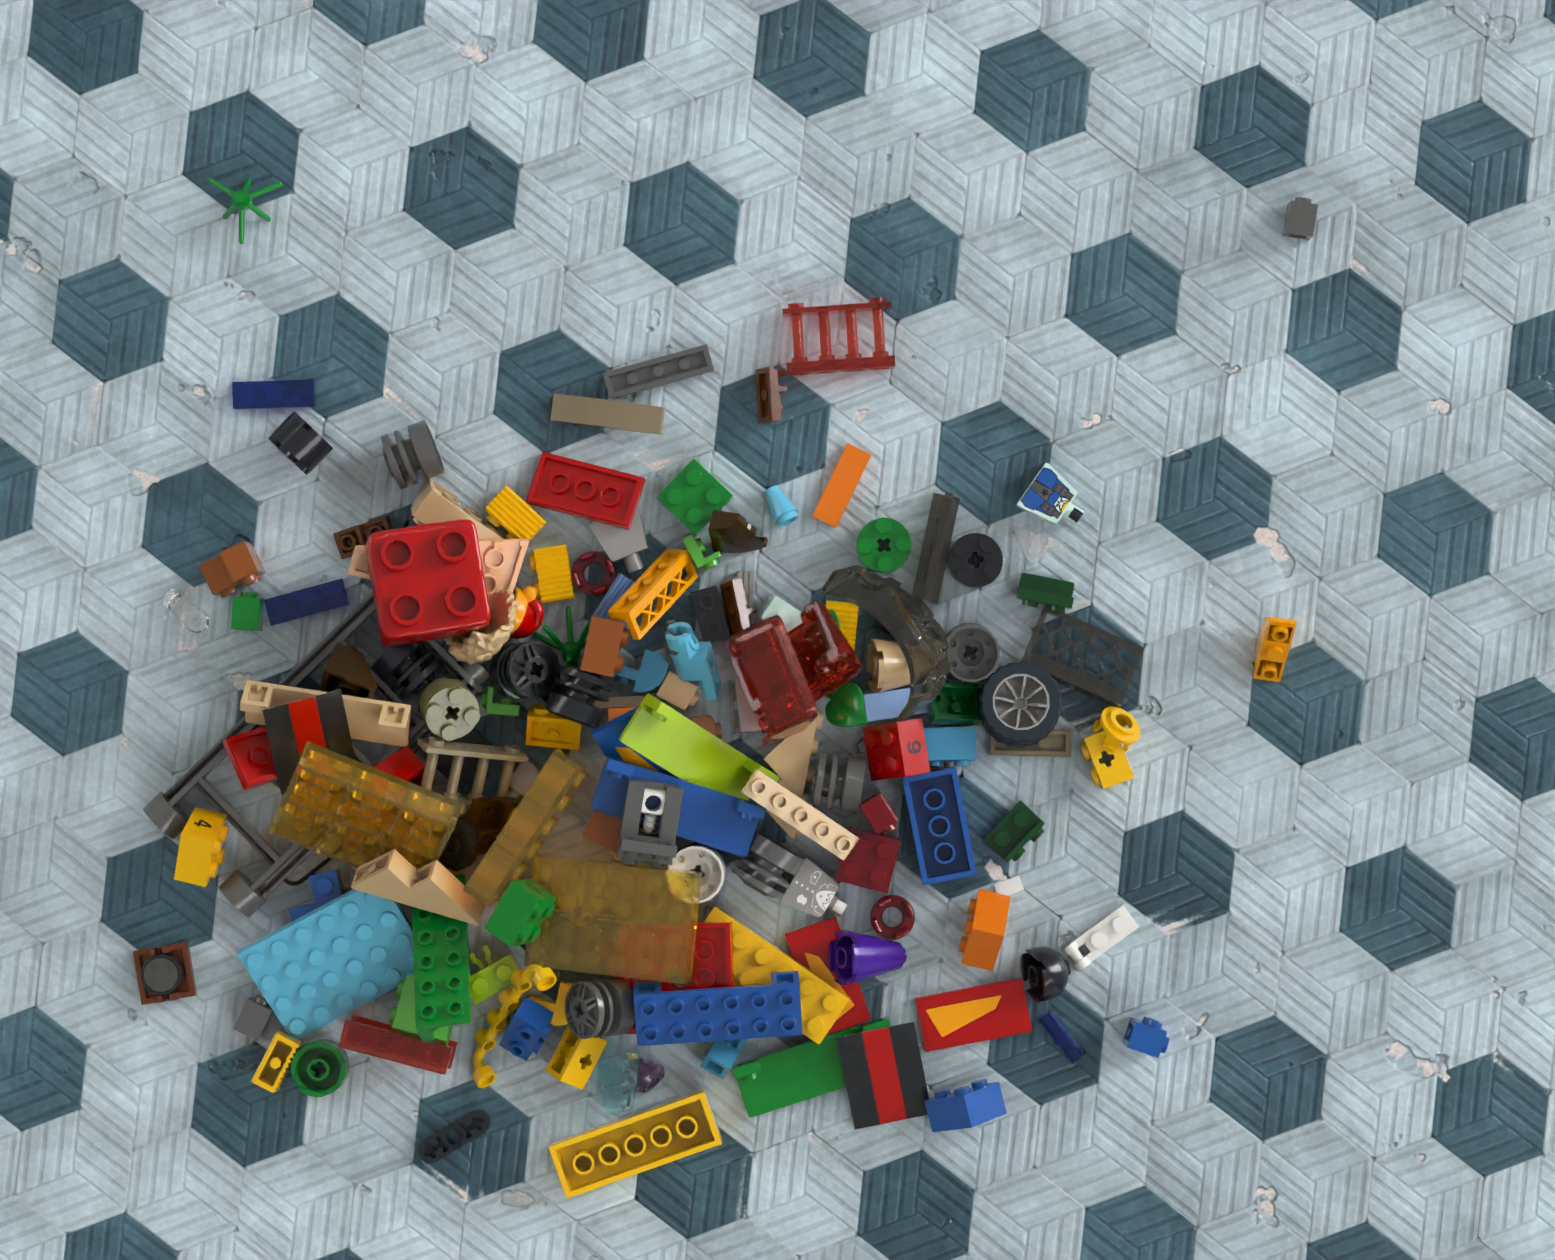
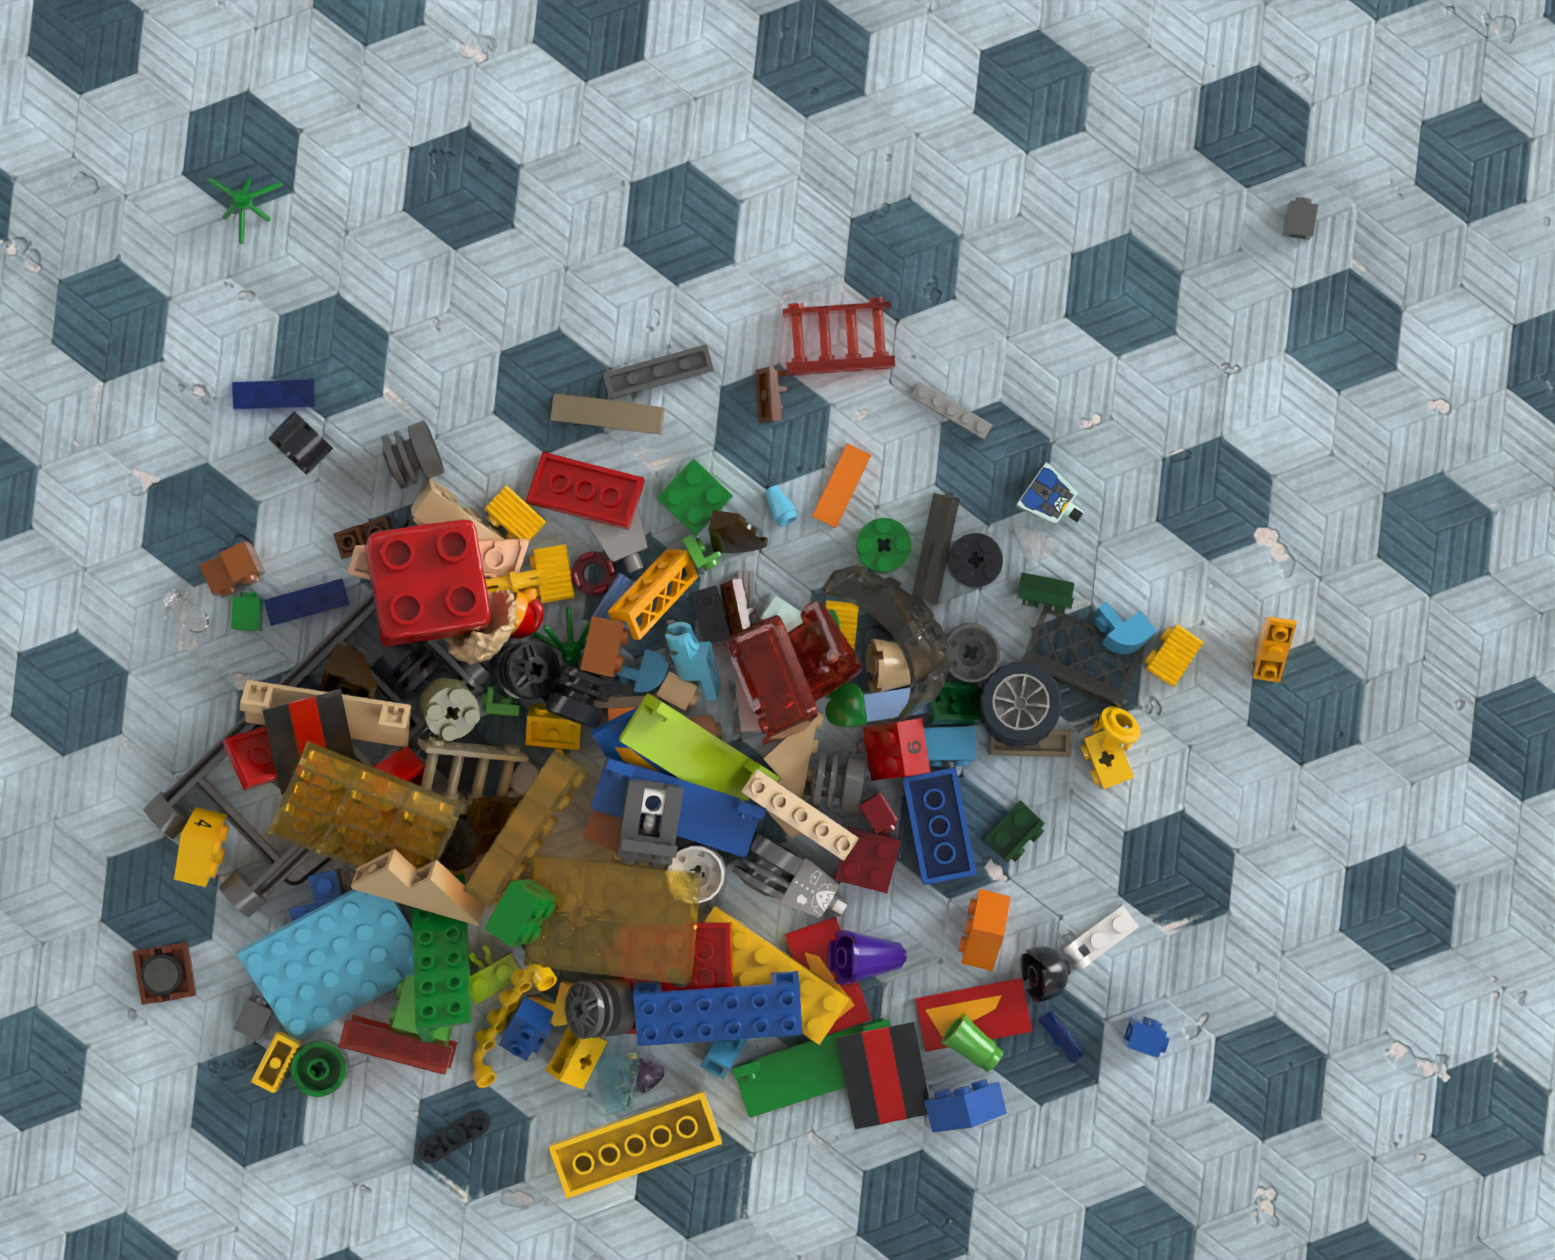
dark red piece [870,895,915,940] -> none
white sticker [994,875,1024,896] -> none
none -> yellow pin [485,568,542,593]
none -> light grey piece [911,382,992,440]
none -> bright green plant [941,1013,1004,1072]
none -> dark azure brick [1093,602,1157,654]
none -> yellow brick [1144,624,1204,687]

